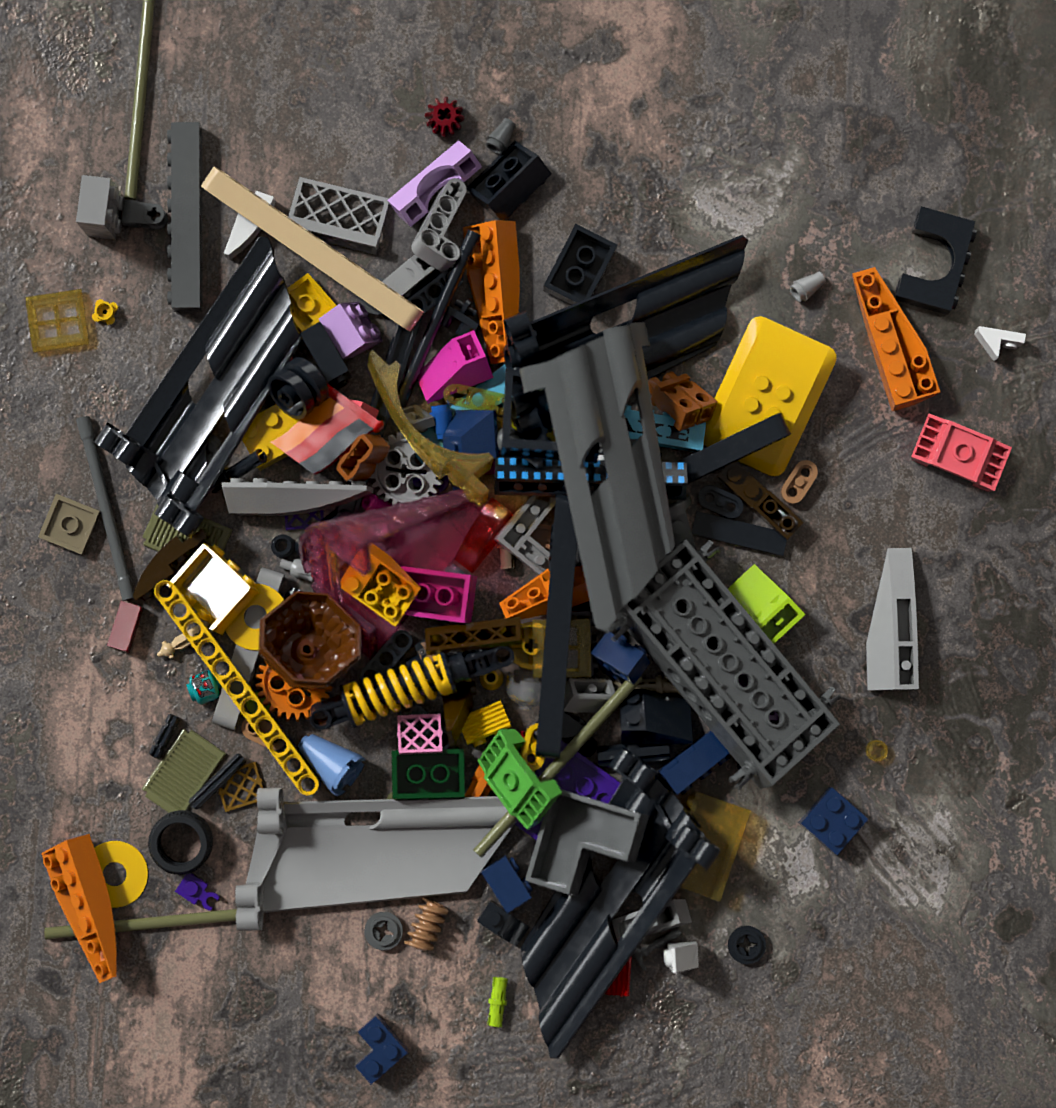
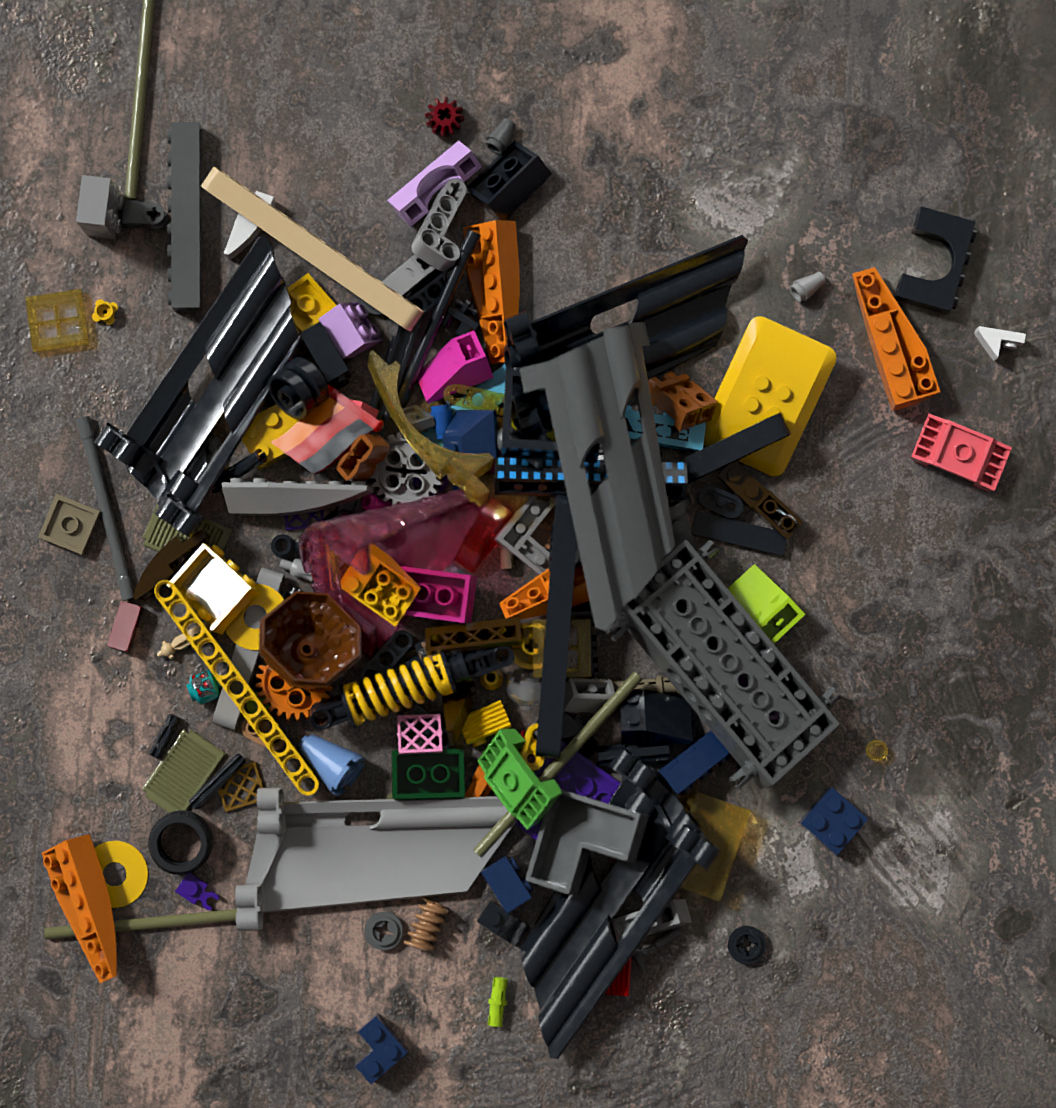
light grey fence [288,177,390,255] -> none
black brick [543,224,618,305] -> none
dark blue brick [591,632,650,685] -> none
white slope [663,941,699,973] -> none
medium nougat plate [781,460,818,504] -> none
light grey wedge [866,548,919,691] -> none

